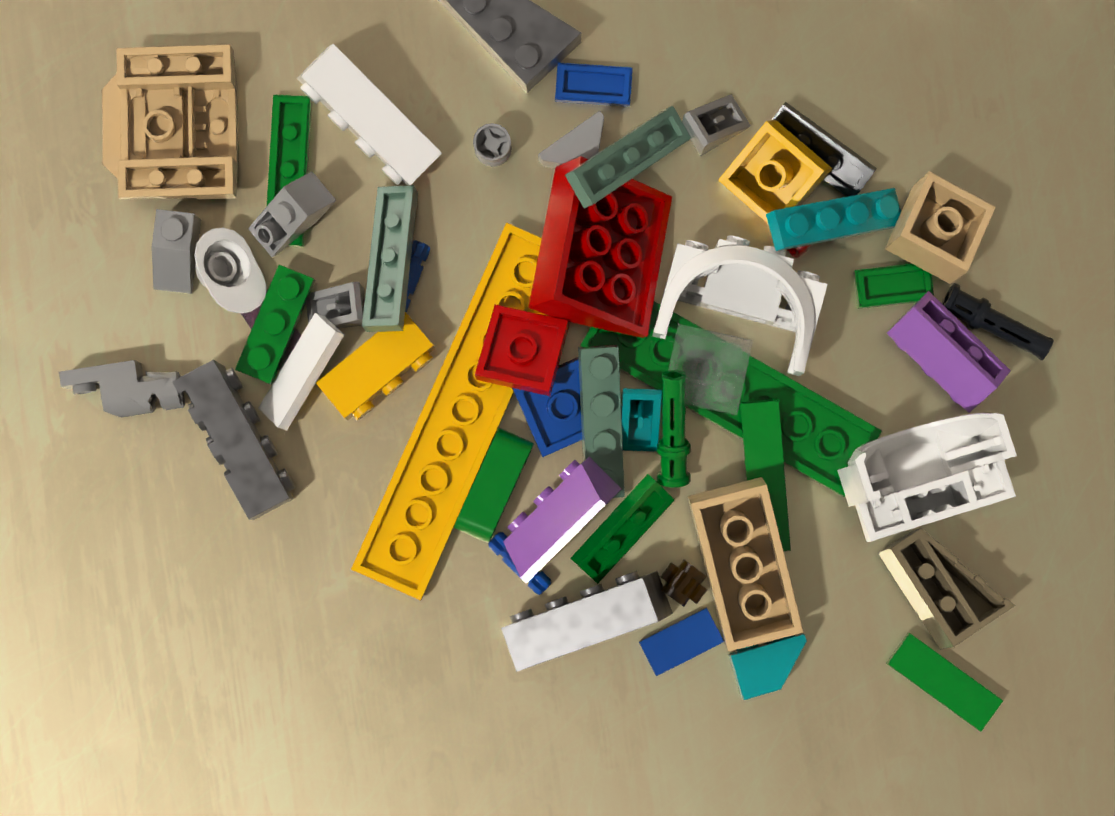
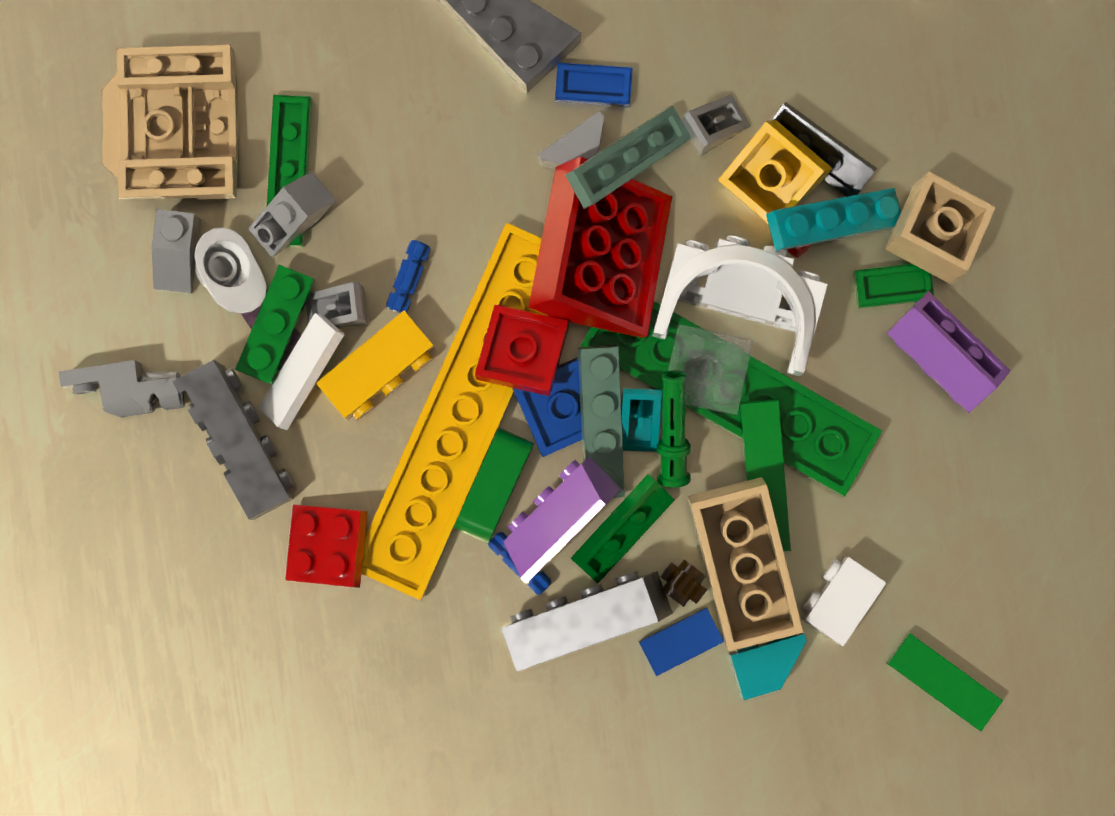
white wedge [297,44,442,185] -> none
sand green plate [362,185,418,332] -> none
light grey wheel [473,123,512,167] -> none
white piece [837,413,1017,542] -> none
dark tan wedge [878,528,1016,650] -> none
black pin [942,283,1054,360] -> none
none -> red plate [285,505,368,588]
none -> white brick [801,557,886,646]

